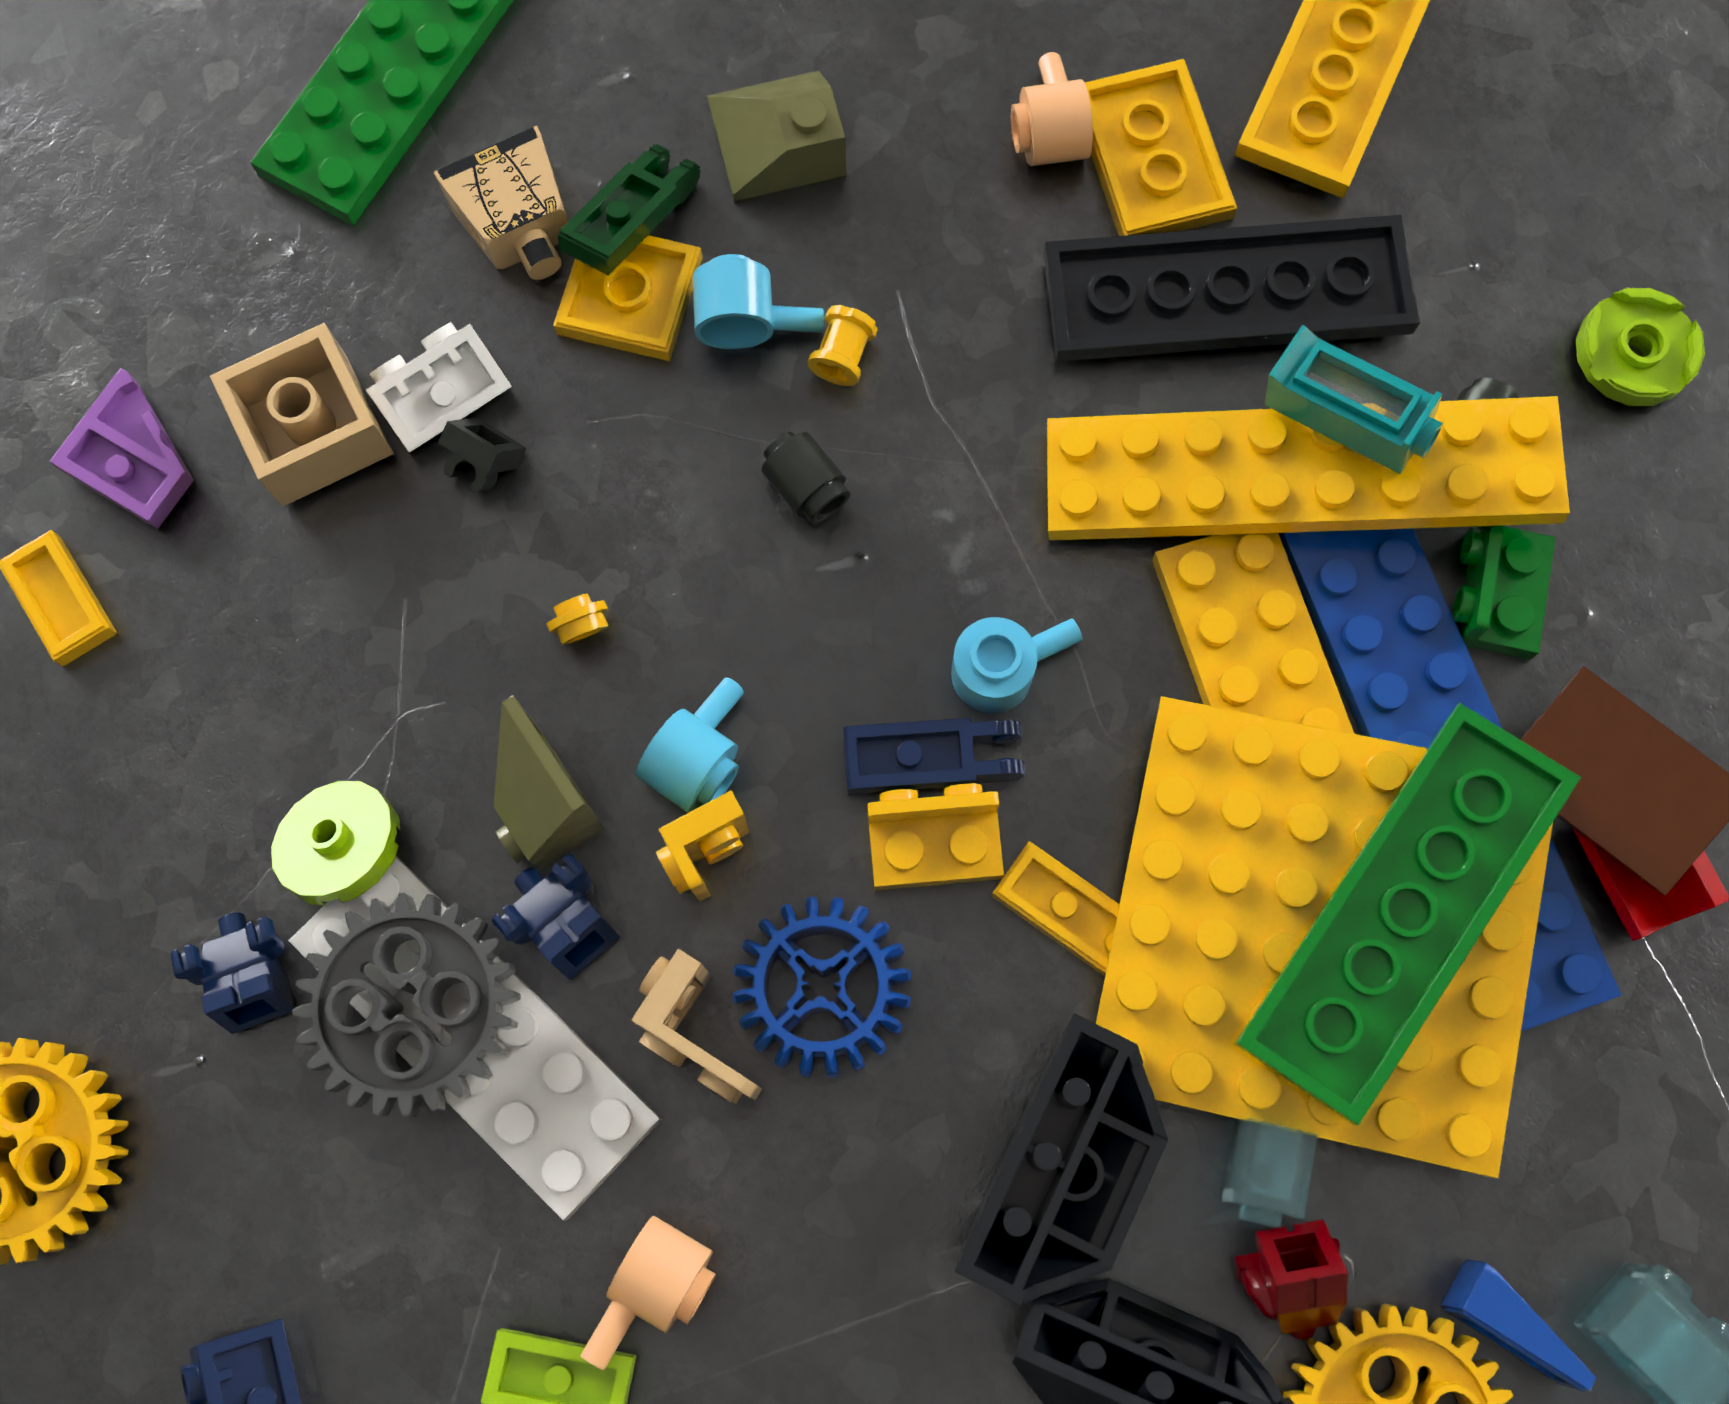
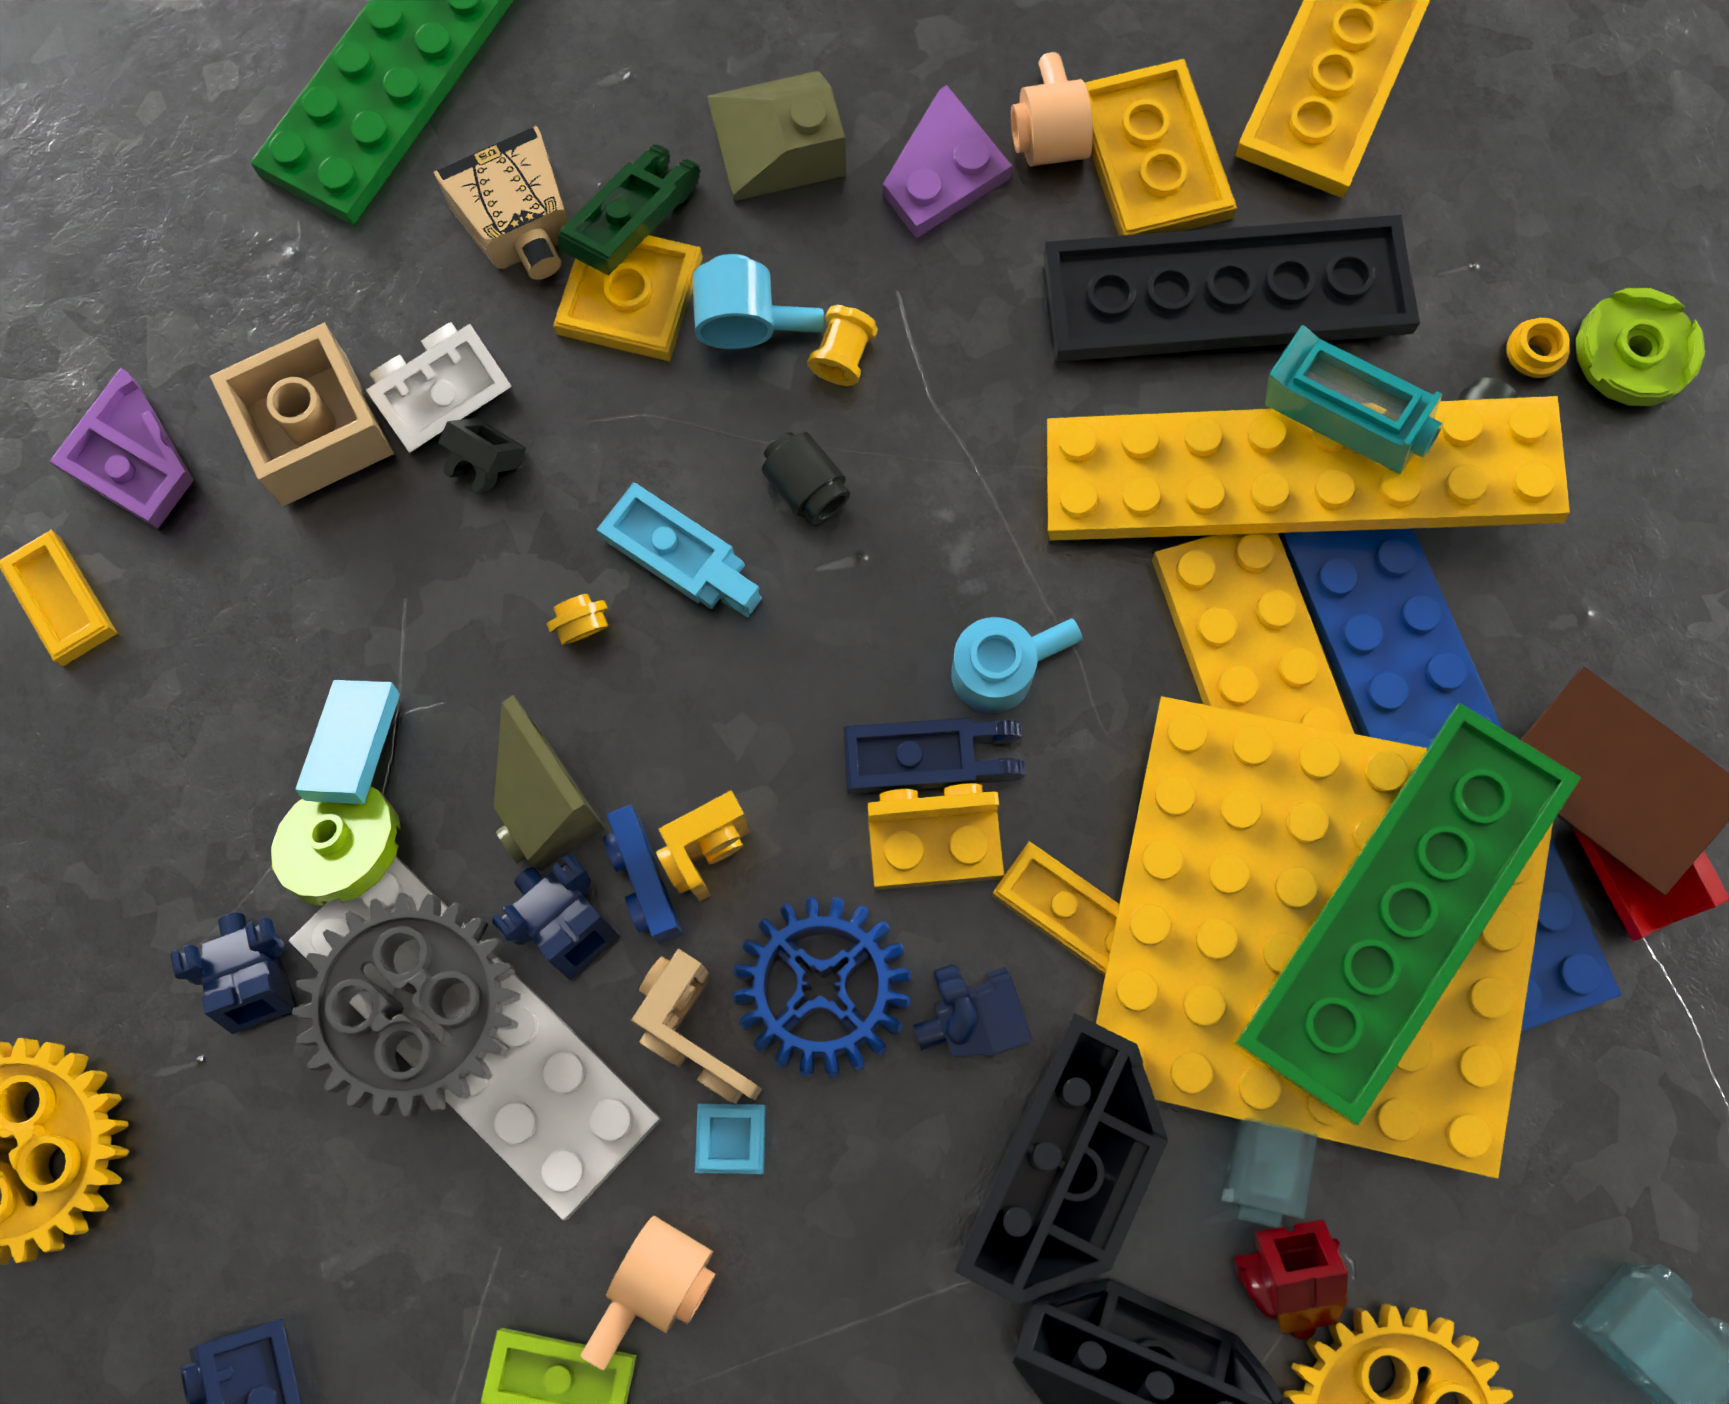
medium azure piece [636,678,744,813] -> none
blue slope [1441,1260,1596,1392] -> none
green bracket [1451,525,1556,660] -> none
none -> tile [295,680,400,804]
none -> medium azure hinge [596,482,762,618]
none -> blue plate [603,805,684,944]
none -> medium azure tile [695,1104,766,1174]
none -> medium lavender wing [883,85,1012,239]
none -> dark blue piece [913,964,1033,1057]
none -> yellow plate [1506,318,1570,378]

